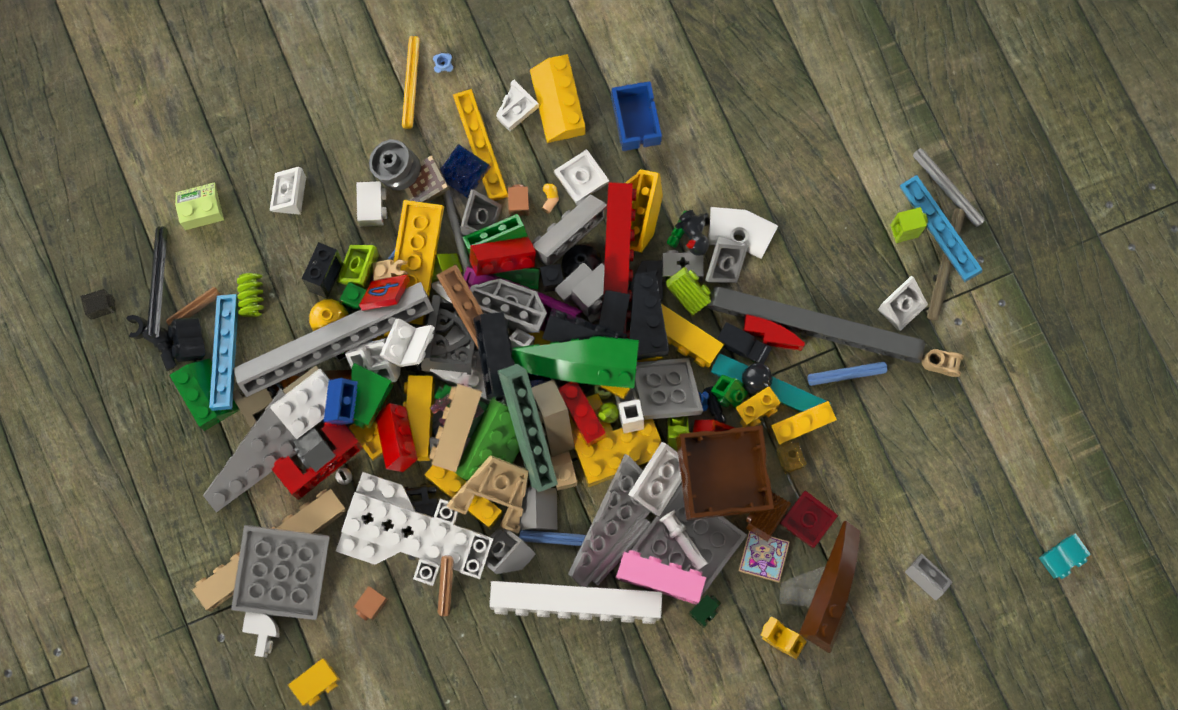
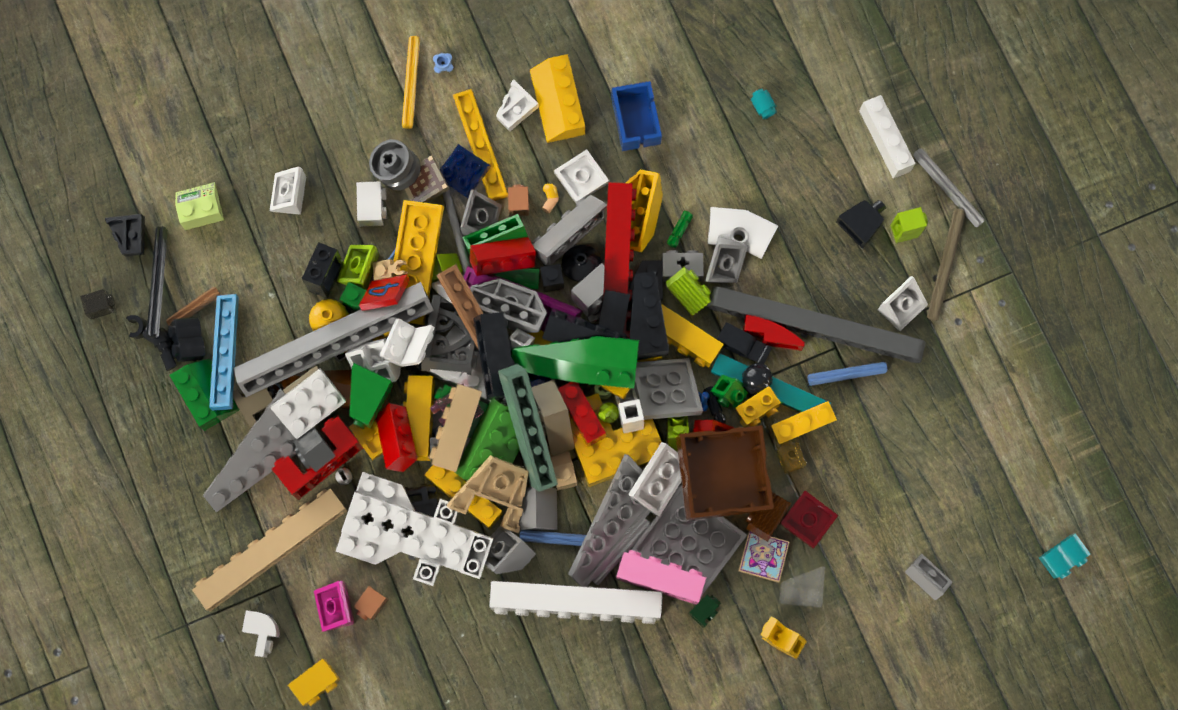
light grey plate [231,525,329,620] -> none
lime piece [237,273,264,317] -> none
blue brick [324,378,358,425] -> none
medium nougat axle [438,556,454,616] -> none
light grey slope [555,263,592,303] -> none
white pin [659,509,708,571] -> none
black animal [675,210,710,256] -> none
reddish brown wedge [799,521,860,653] -> none
dark azure plate [900,175,982,282] -> none
tan piece [922,349,964,377] -> none
none -> black wing [105,214,145,257]
none -> dark pink slope [314,581,355,632]
none -> teal brick [750,89,777,119]
none -> black torso [836,200,886,249]
none -> white brick [859,95,916,179]

